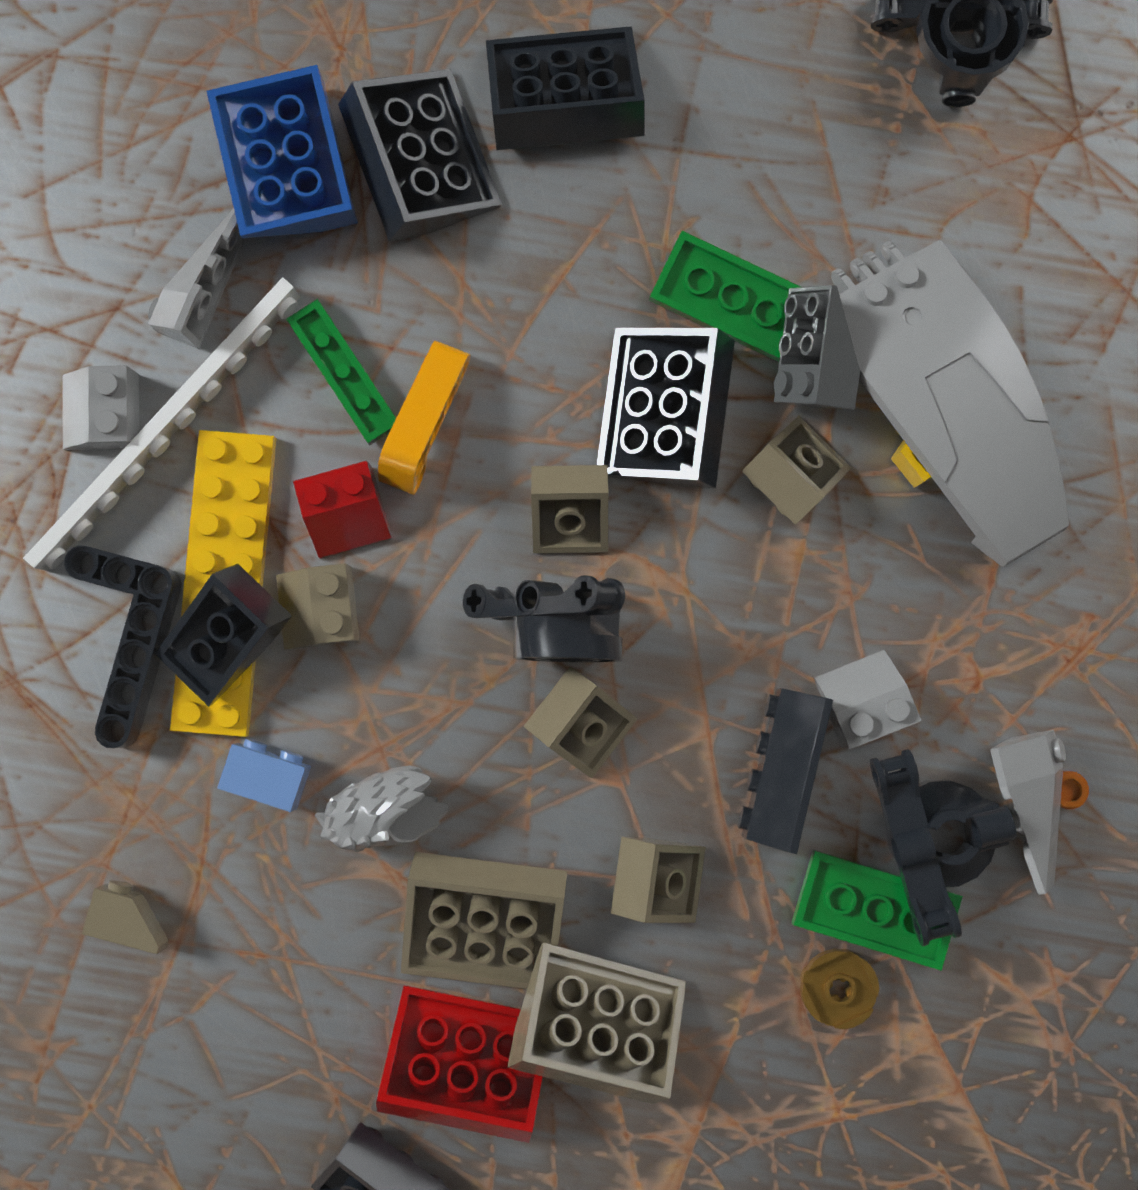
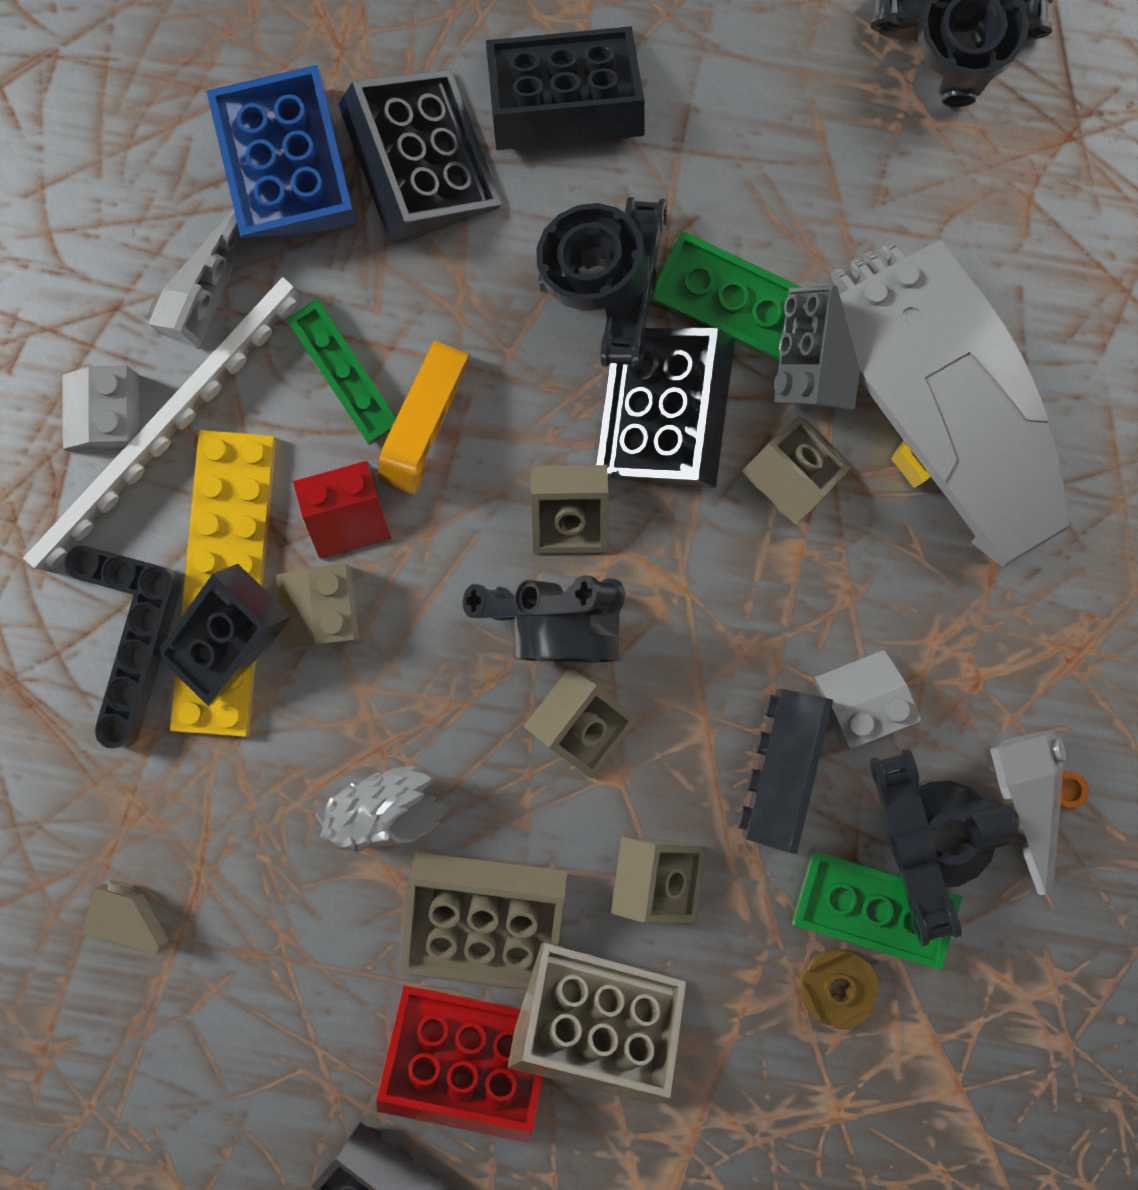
medium blue brick [217,738,311,812] -> none
none -> black piece [536,197,668,370]

